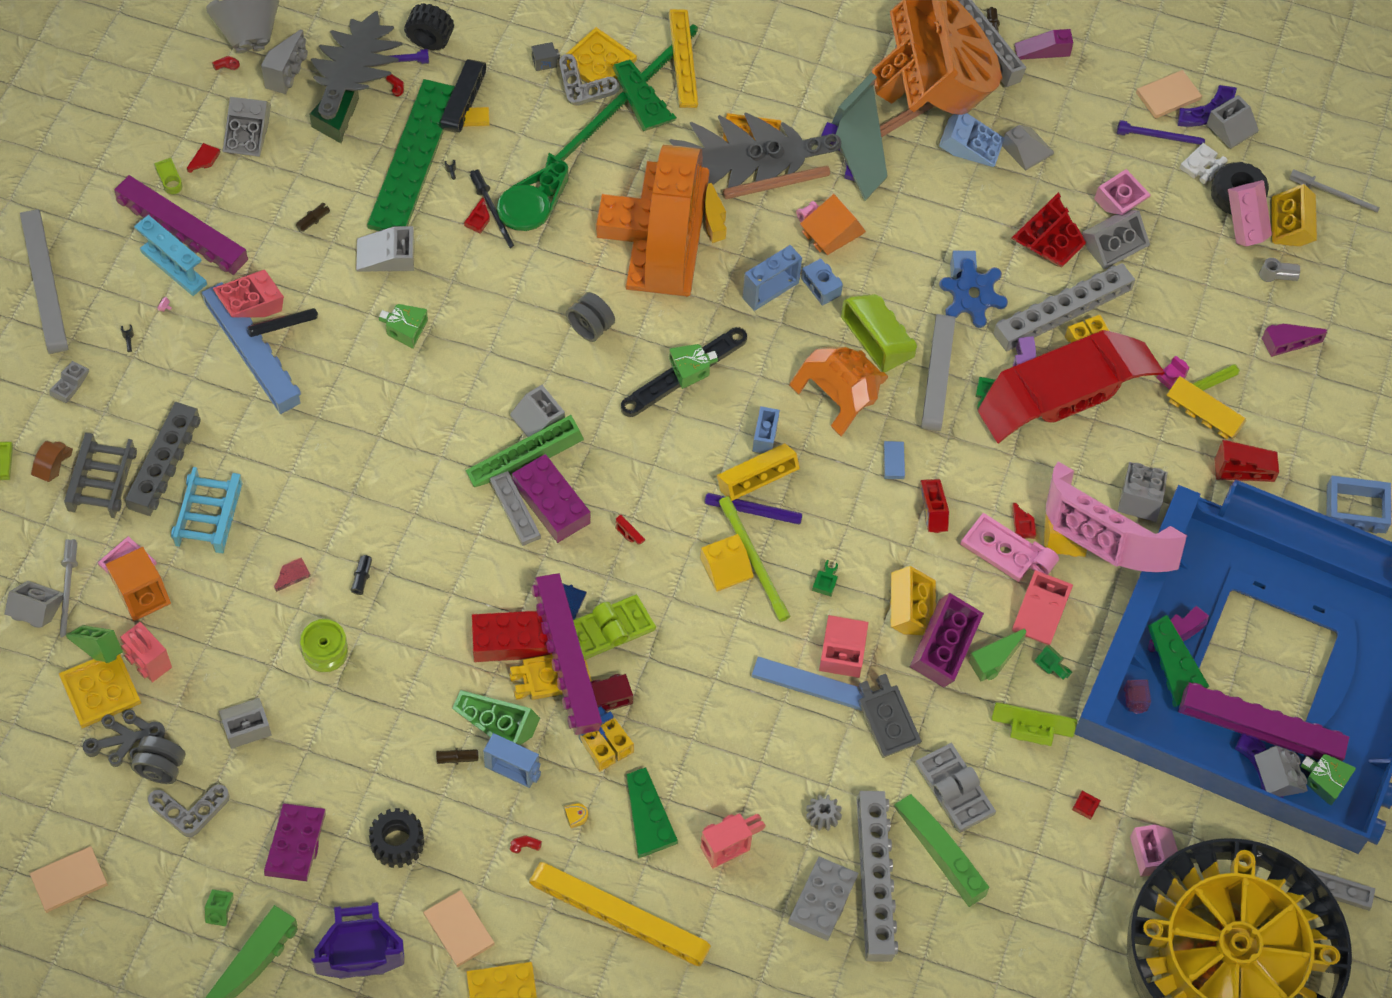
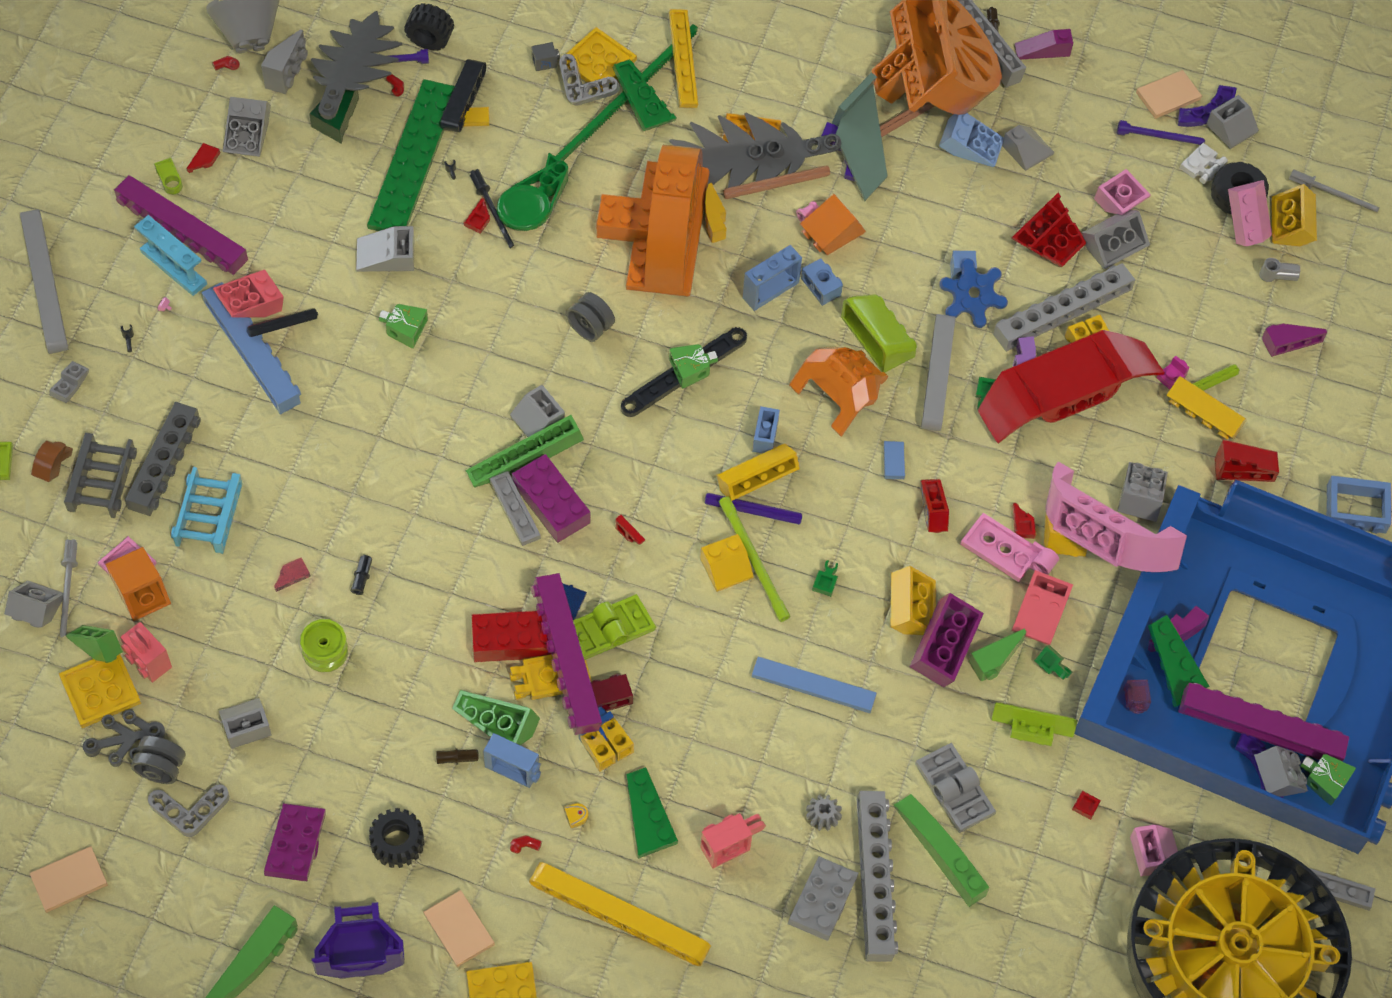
bright green bracket [205,889,234,926] -> none
dark brown axle [296,203,330,232] -> none
coral slope [819,615,869,678] -> none
dark grey tile [857,673,922,758] -> none

